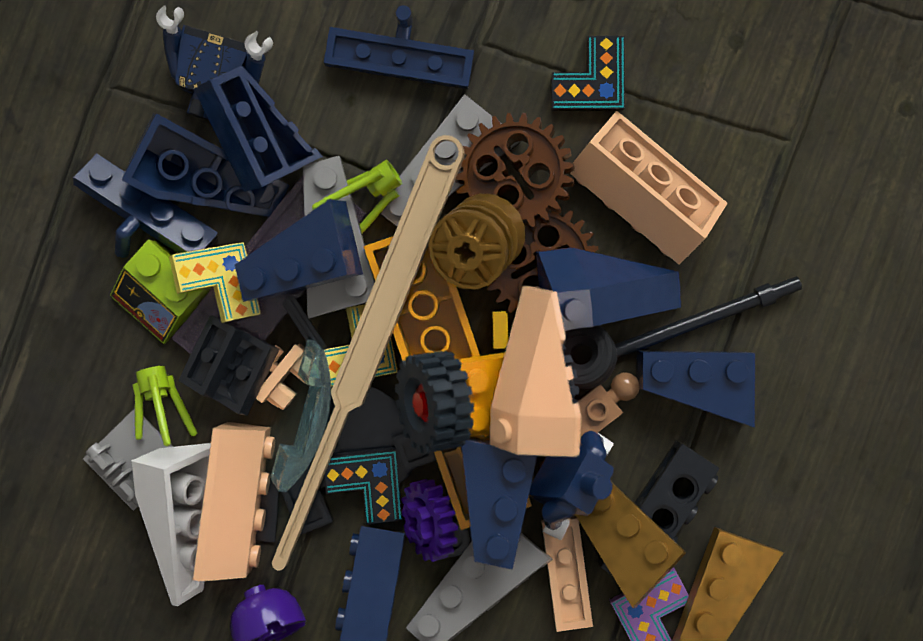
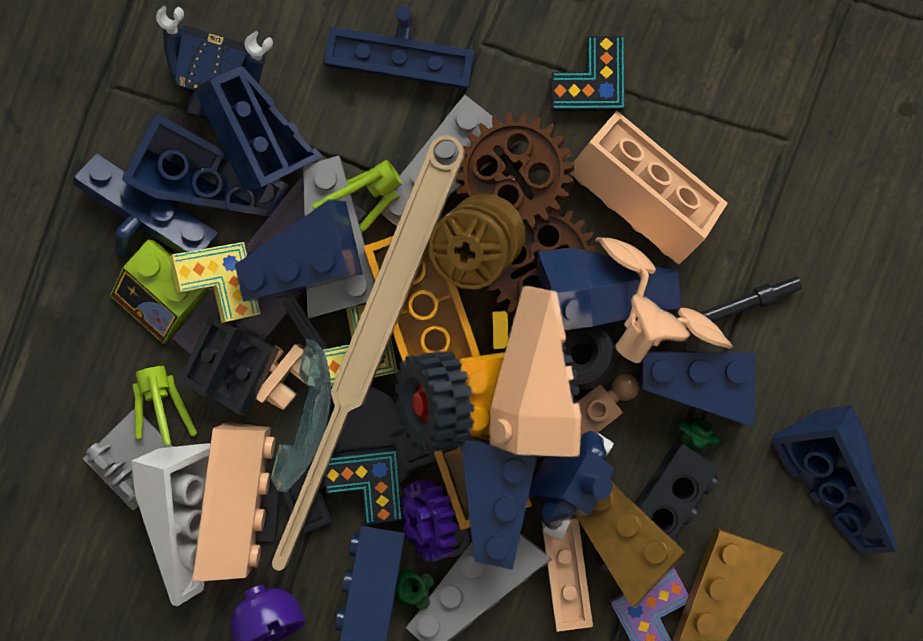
none -> dark green plate [396,569,434,609]
none -> light nougat plant [594,237,733,363]
none -> dark green plate [679,418,720,452]
none -> dark blue wedge [771,405,898,554]

